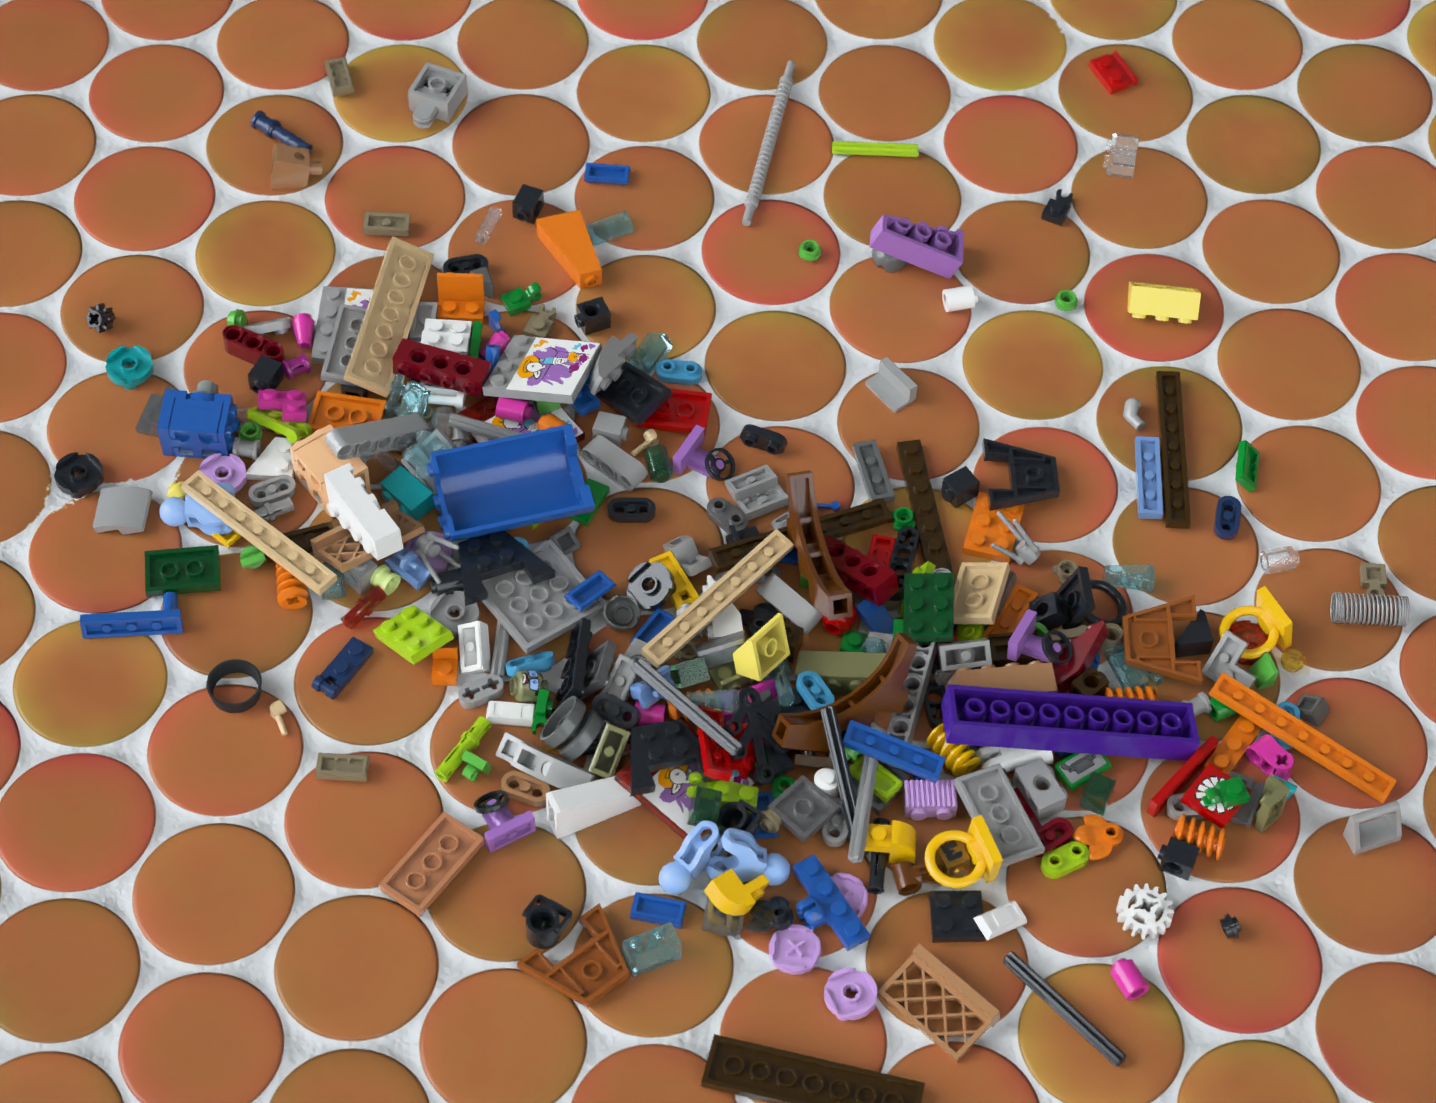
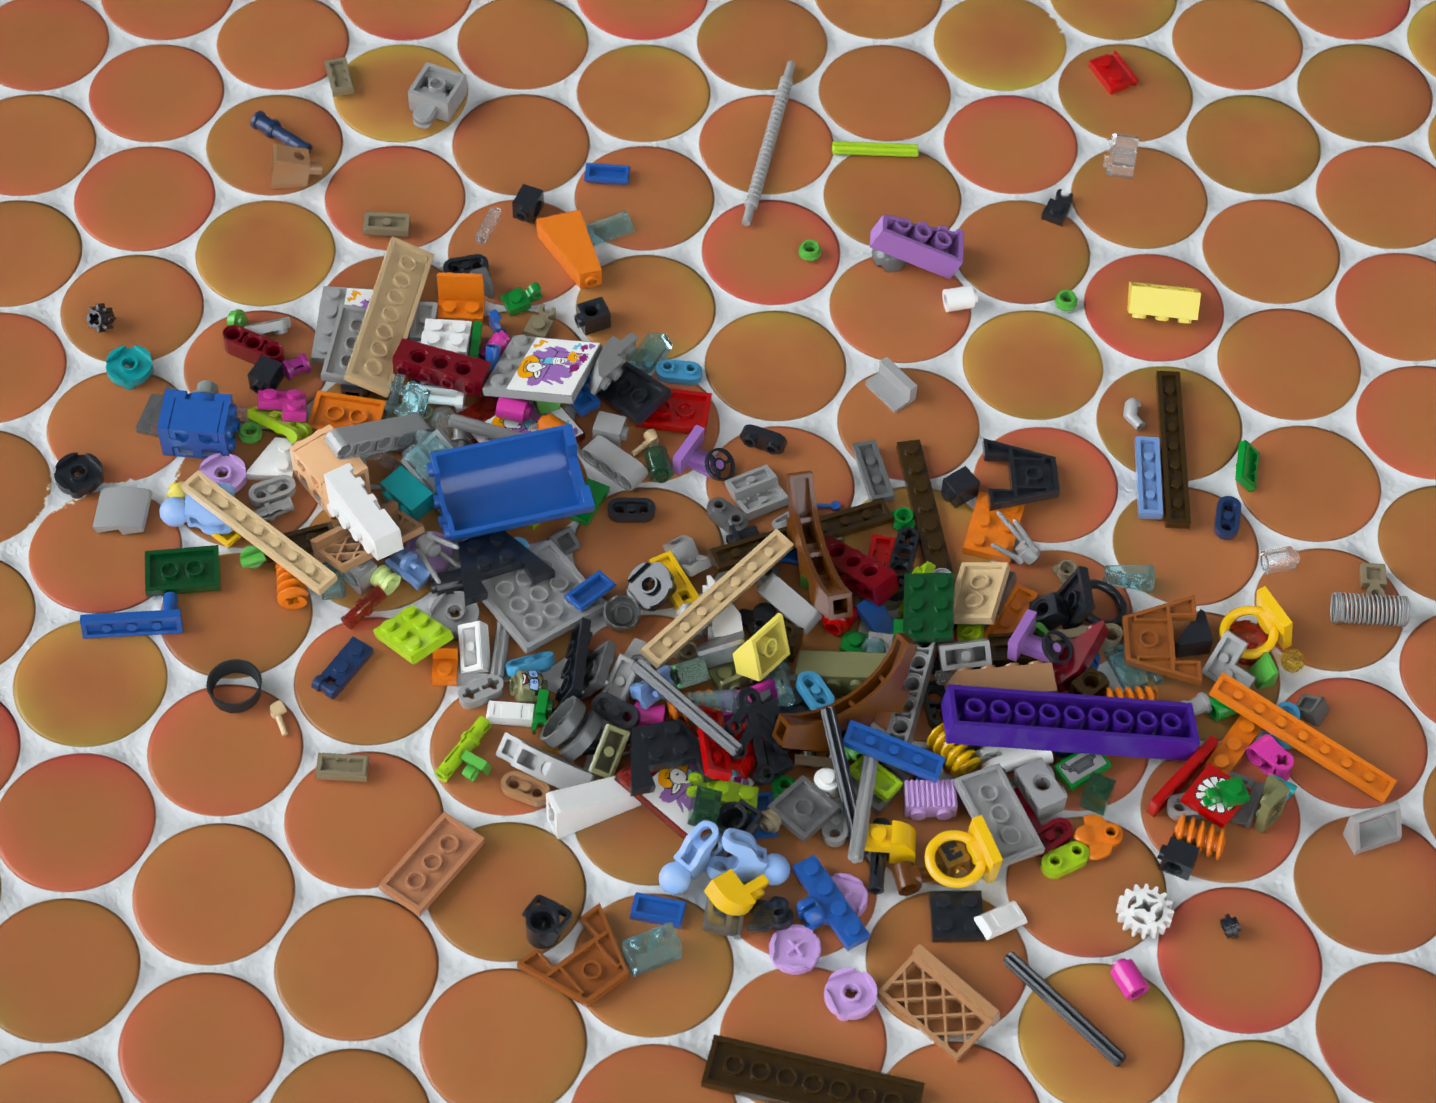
light grey bush [232,437,261,461] -> none
dark pink cone [292,313,315,349] -> none
medium lavender piece [474,790,536,853] -> none
blue tile [630,608,676,643] -> none

